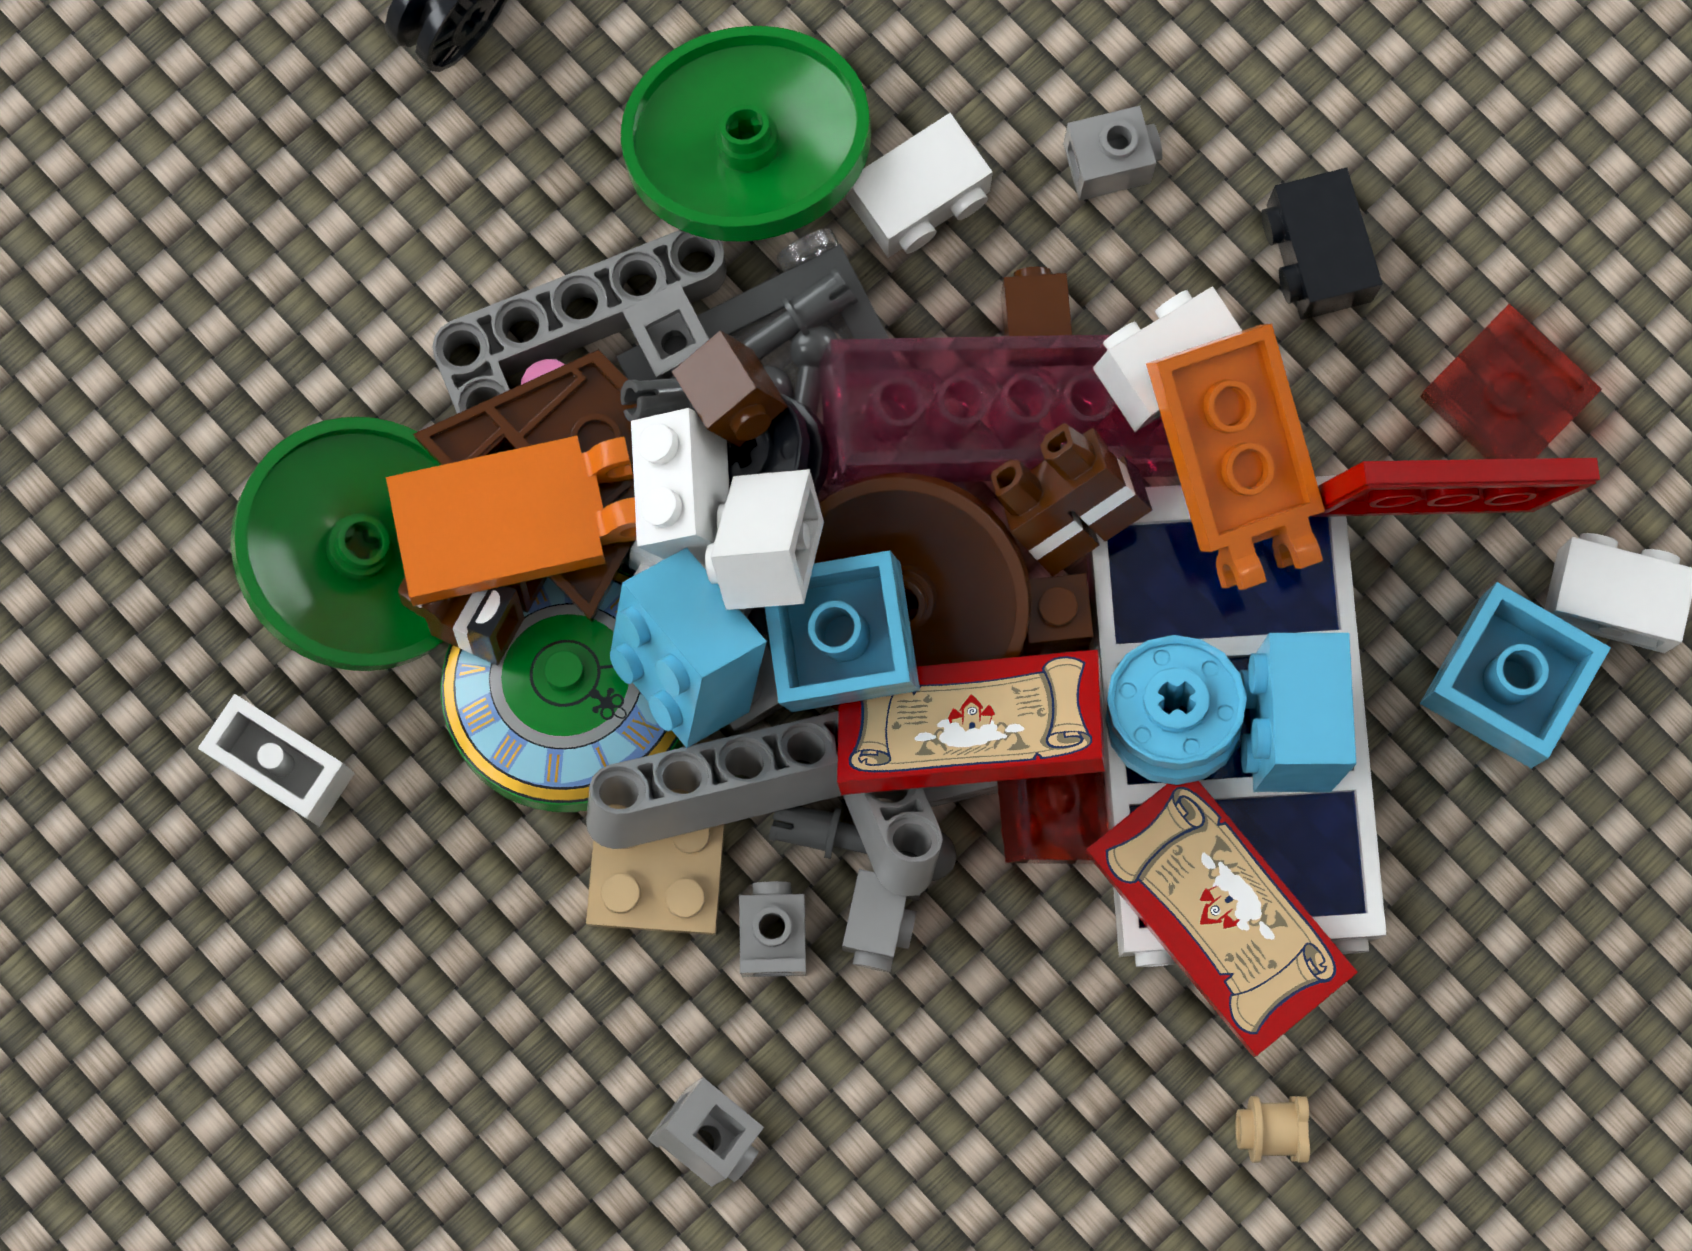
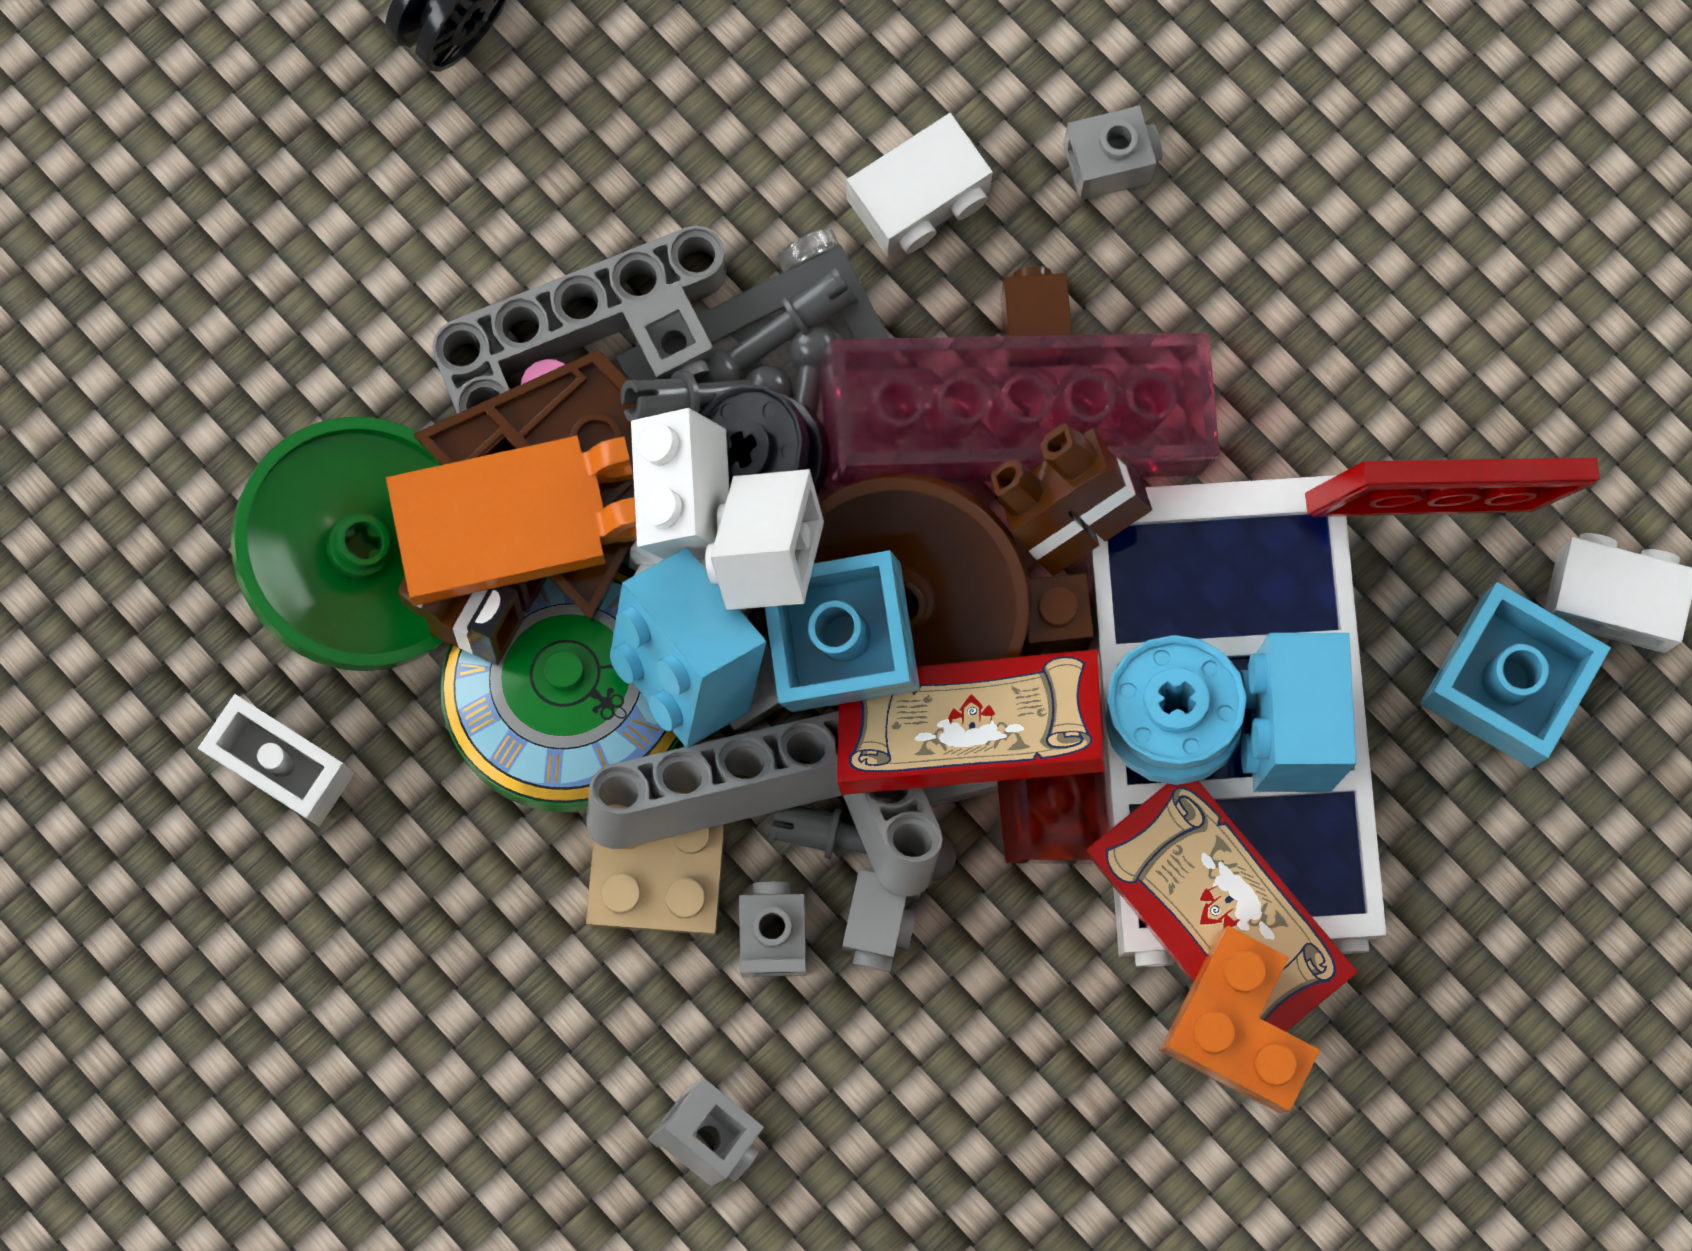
green dish [621,26,871,242] -> none
brick [672,330,788,447] -> none
white brick [1093,286,1242,432] -> none
orange tile [1146,324,1325,590] -> none
tan brick [1236,1096,1310,1163] -> none
black brick [1261,167,1383,320] -> none
clear red plate [1419,304,1602,459] -> none
none -> orange brick [1159,926,1320,1113]

